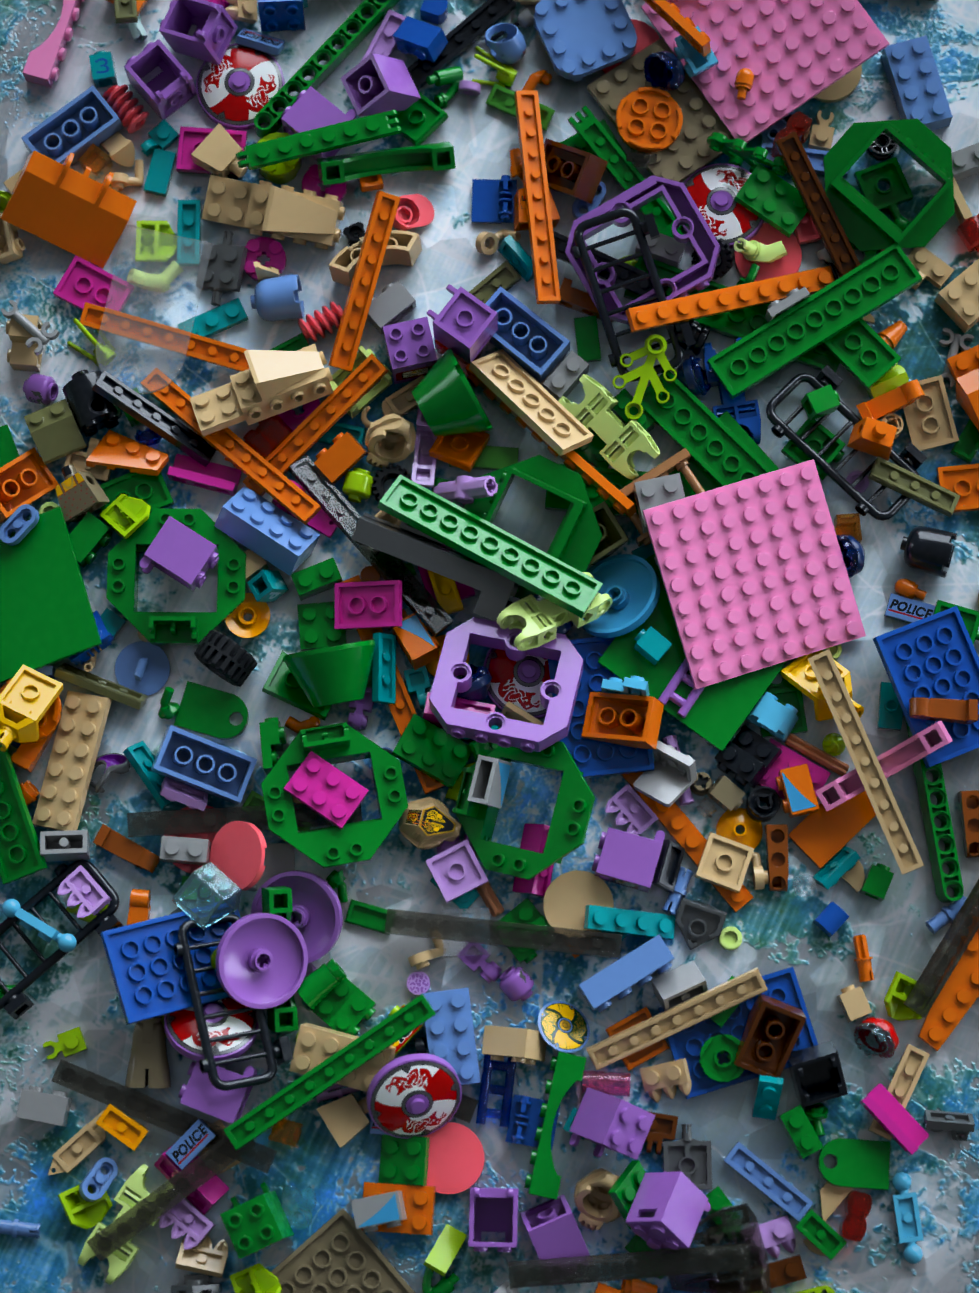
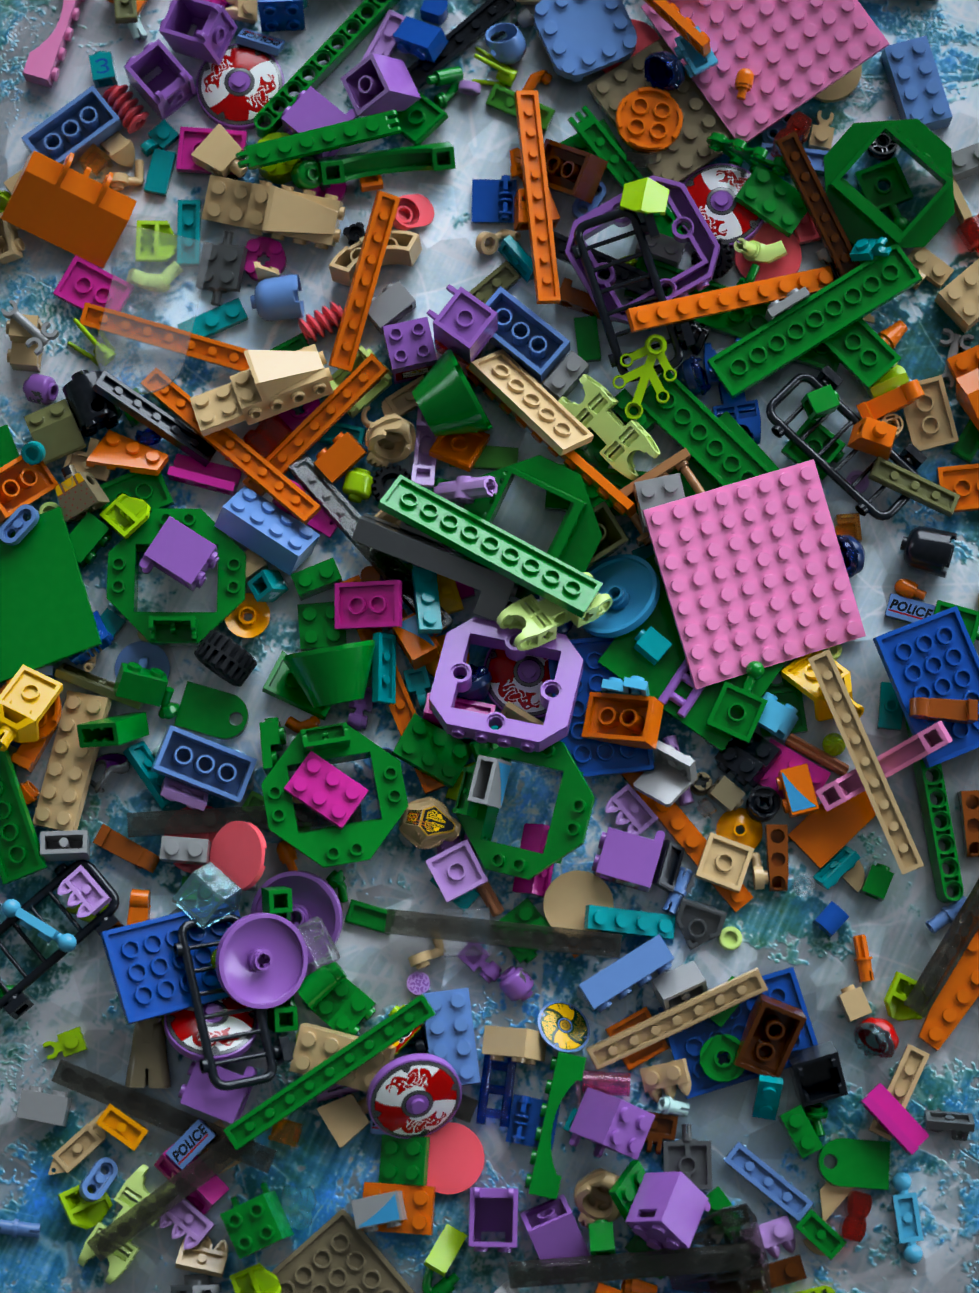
none -> teal tile [21,441,46,465]
none -> green slope [77,712,149,748]
none -> green brick [114,662,168,707]
none -> orange cylinder [276,841,298,871]
none -> green head [291,160,322,190]
none -> clear plate [298,916,340,968]
none -> teal plate [412,567,442,634]
none -> green brick [589,1219,616,1259]
none -> lime slope [620,177,670,215]
none -> light aqua pin [658,1096,690,1118]
none -> green plate [705,661,768,744]
none -> teal plate [849,237,892,261]

